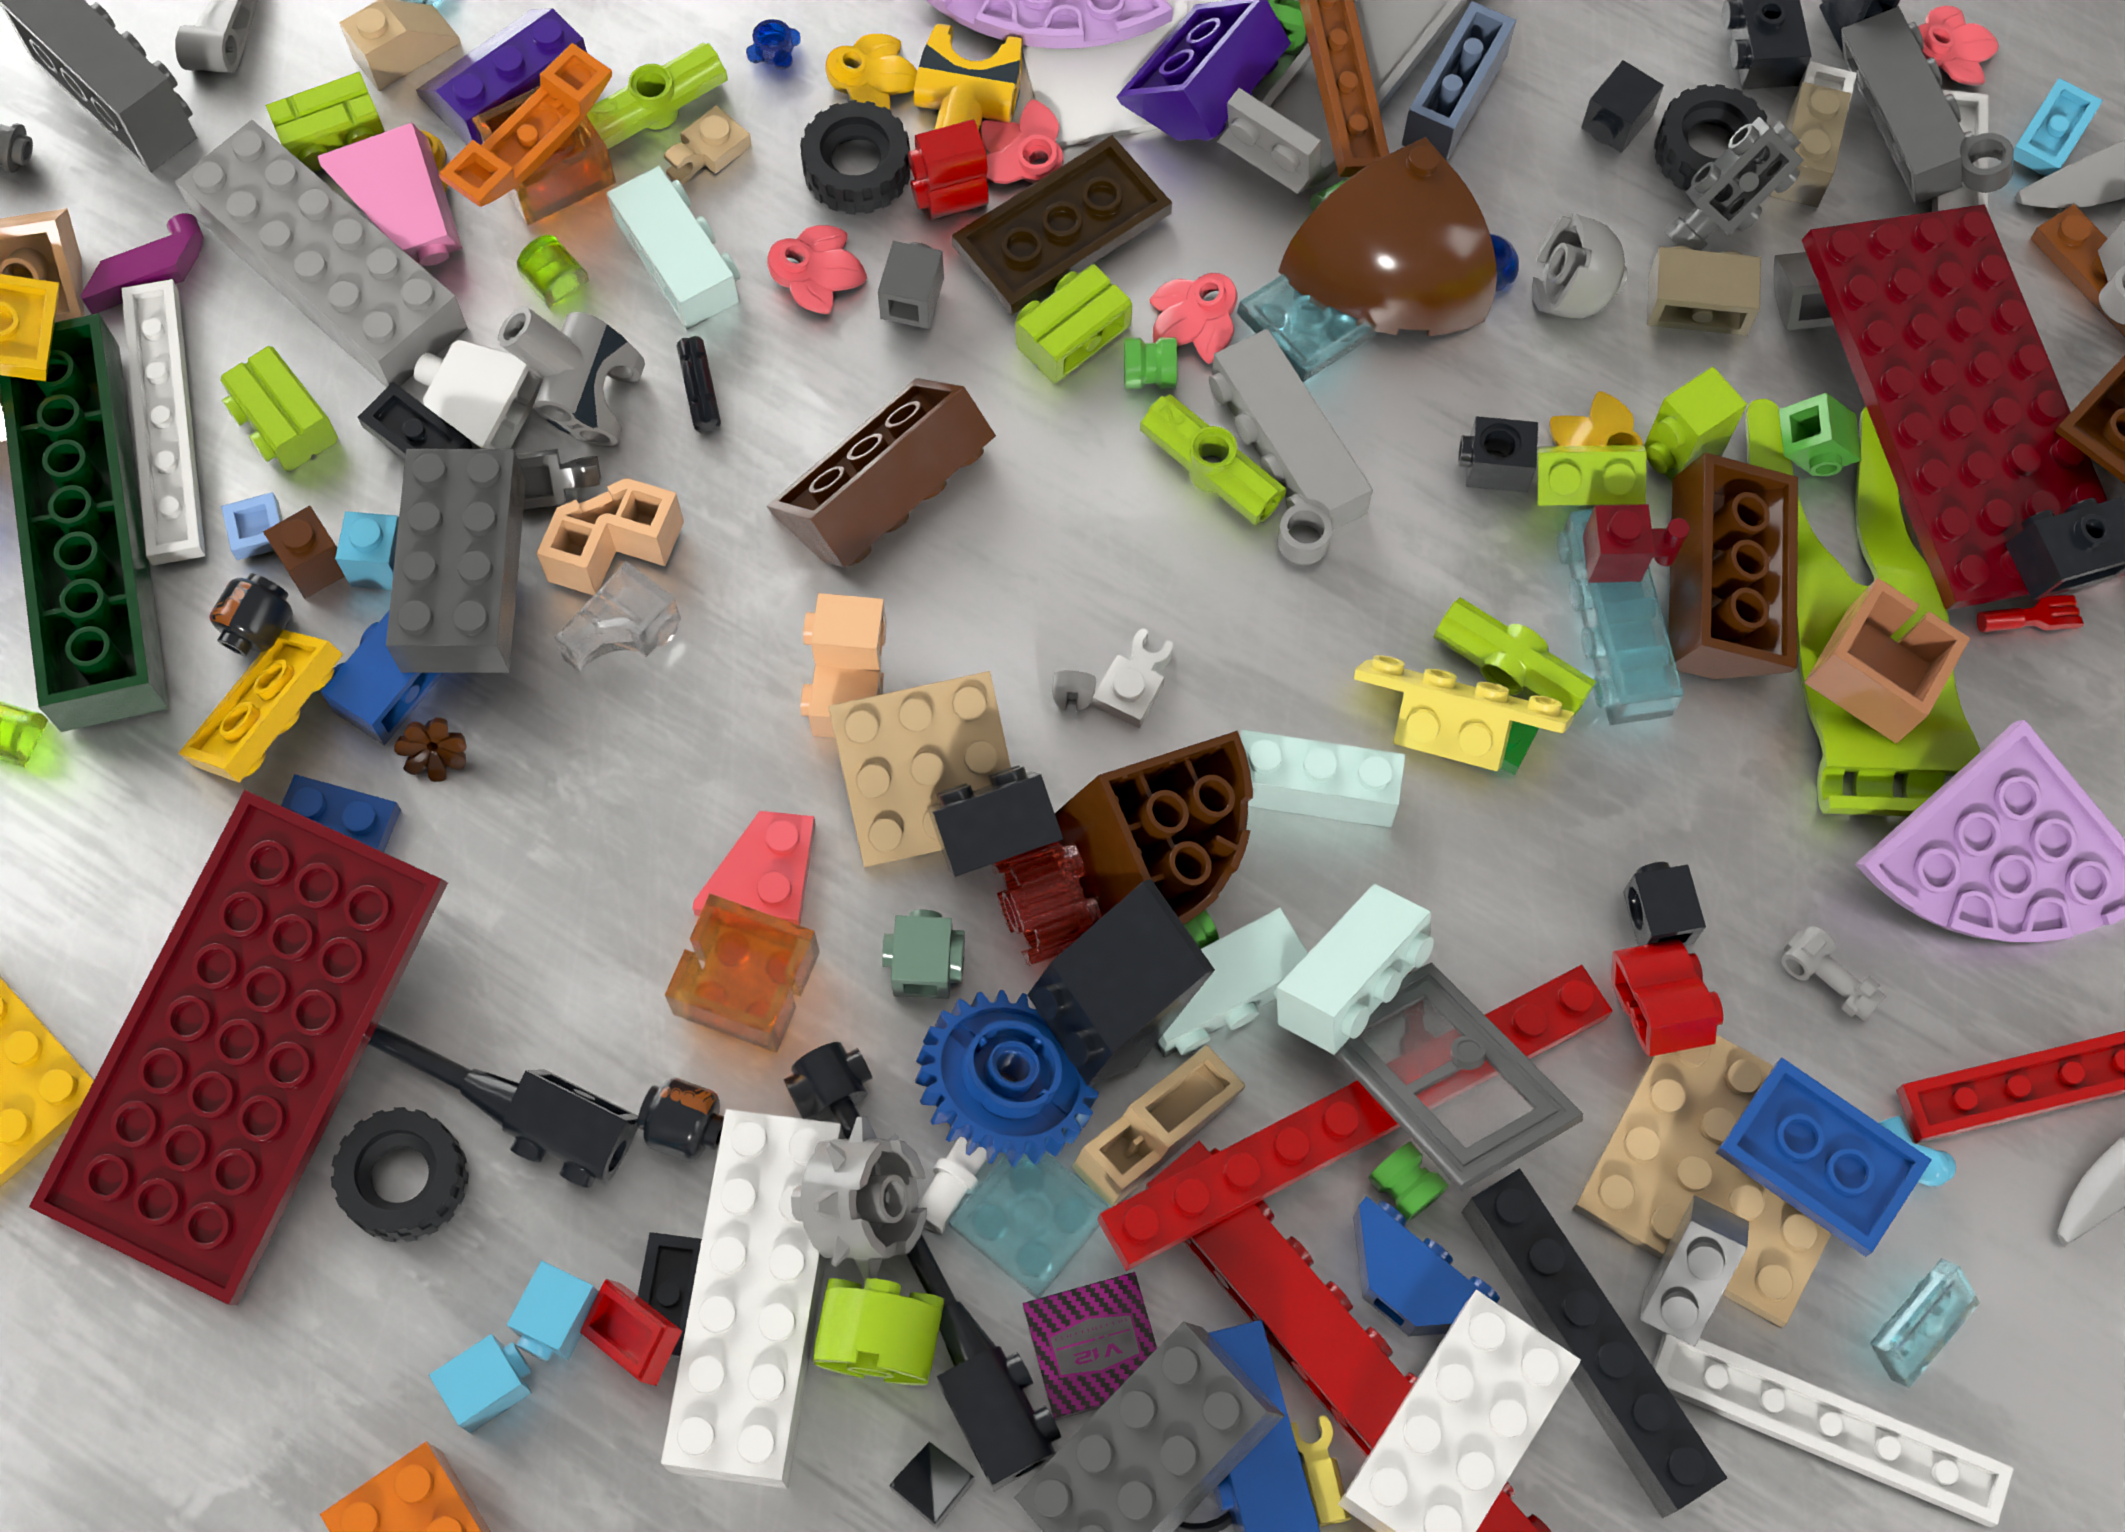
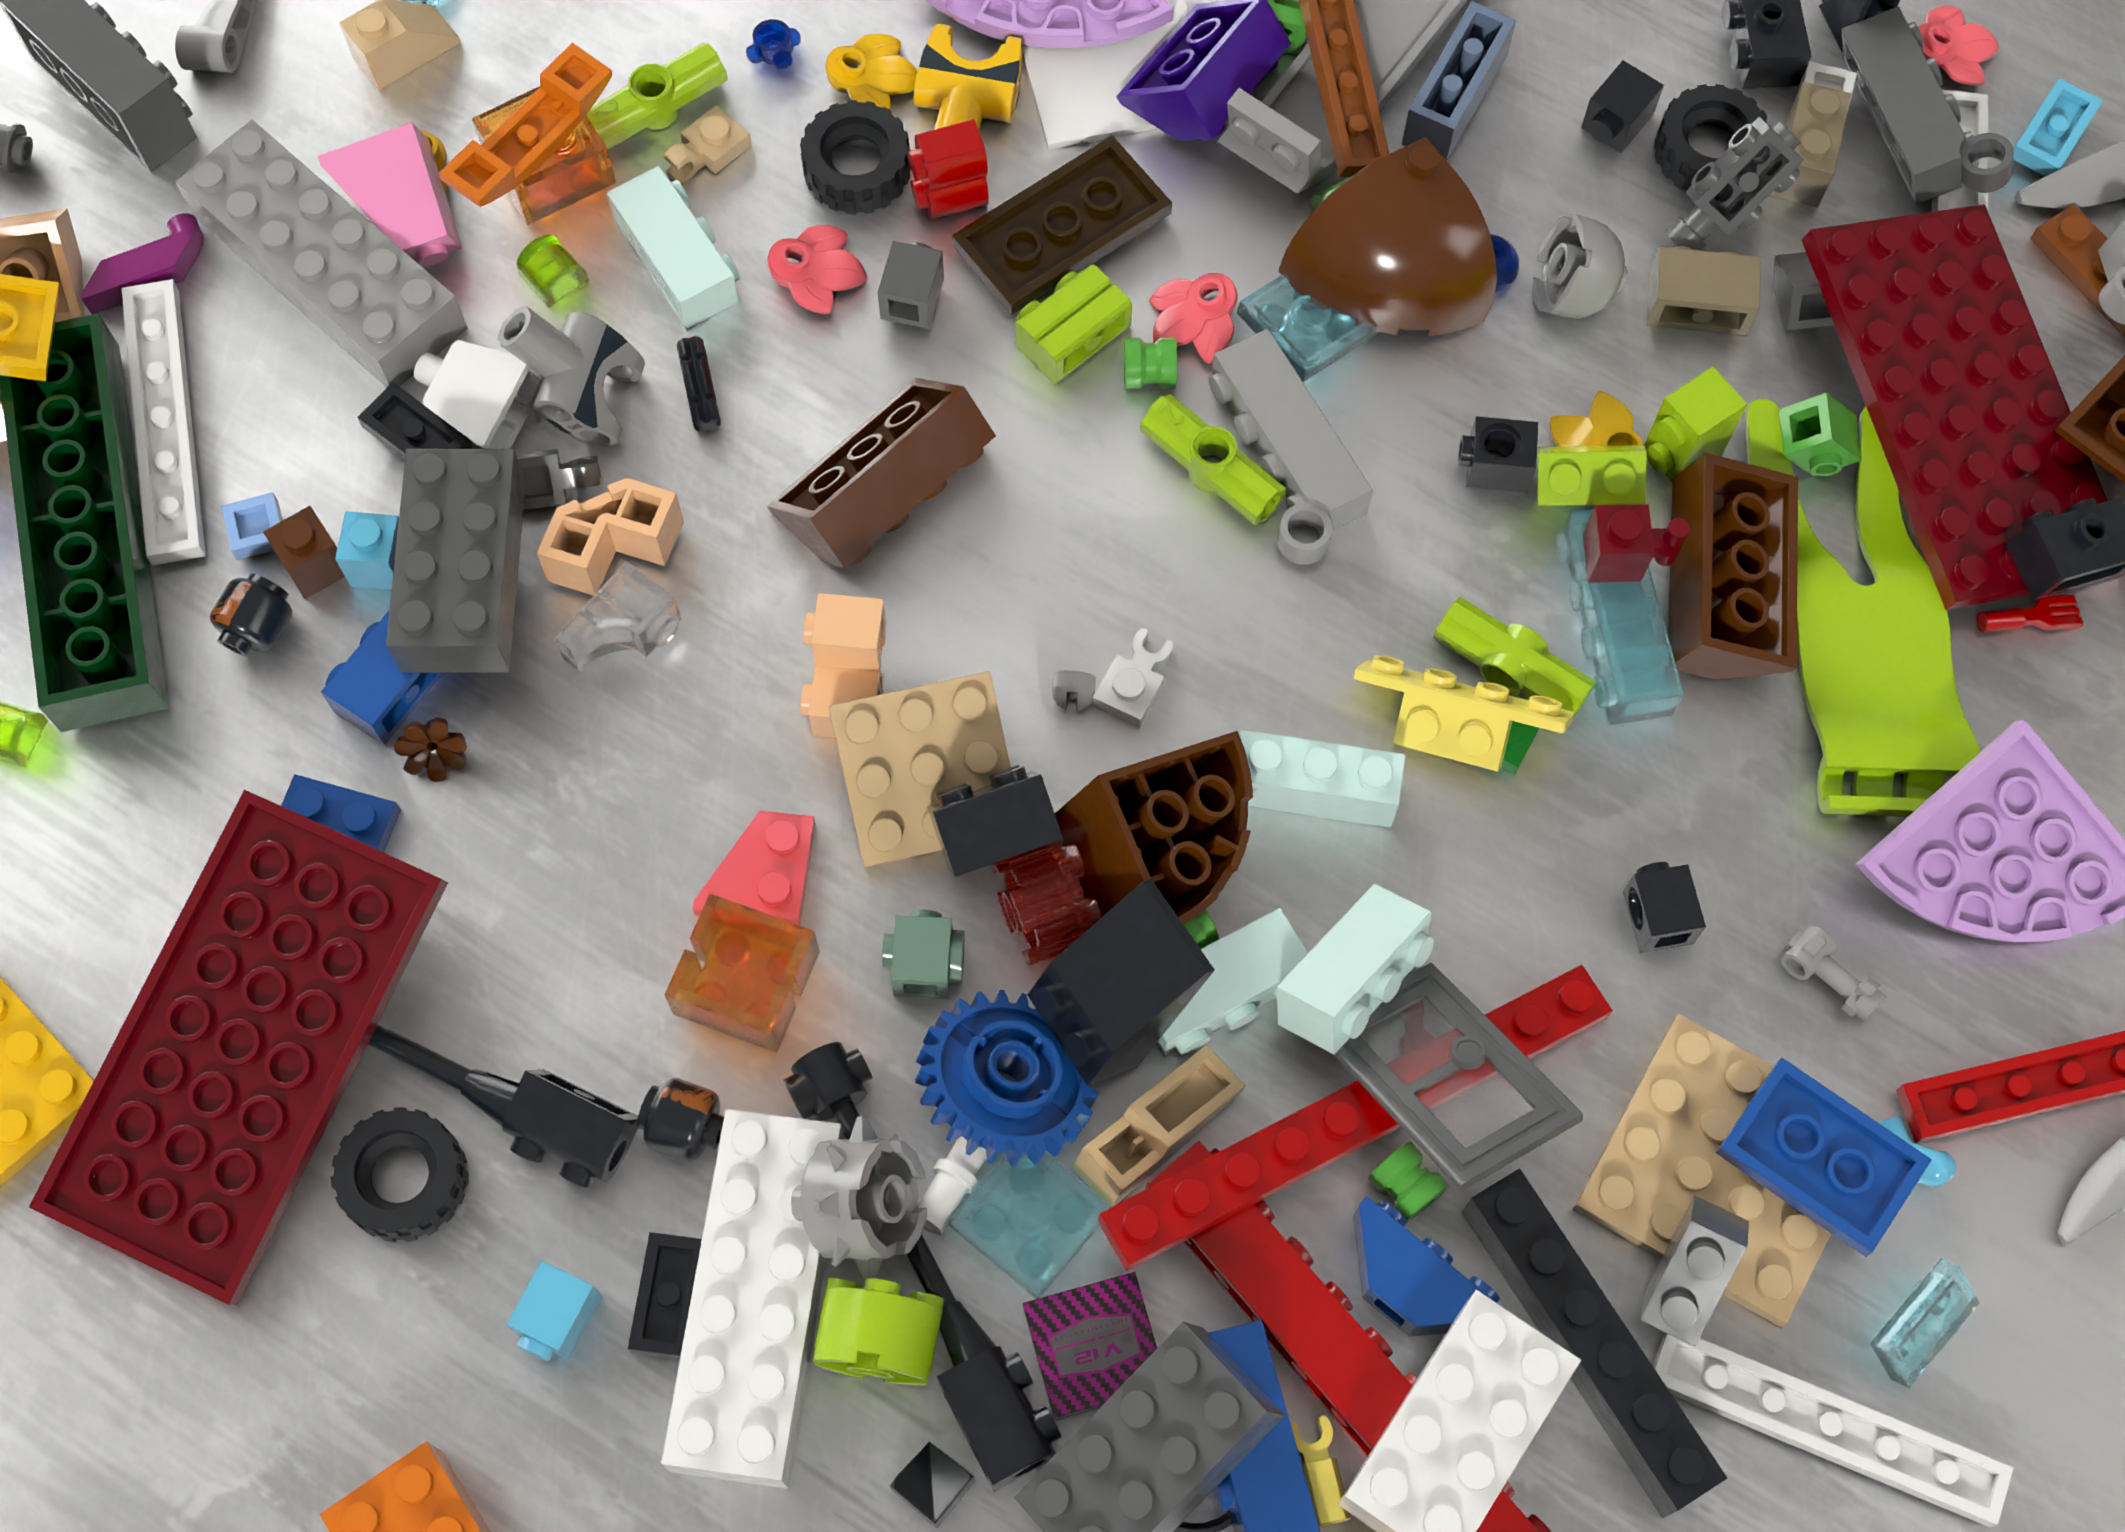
yellow plate [178,630,343,783] -> none
lime brick [220,346,338,472] -> none
lime brick [265,71,385,172] -> none
dark purple slope [416,8,587,145] -> none
medium azure brick [429,1334,532,1434] -> none
red tile [580,1279,682,1386] -> none
coral plate [981,99,1064,184] -> none
red brick [1611,939,1724,1057] -> none
nougat piece [1804,578,1971,744] -> none

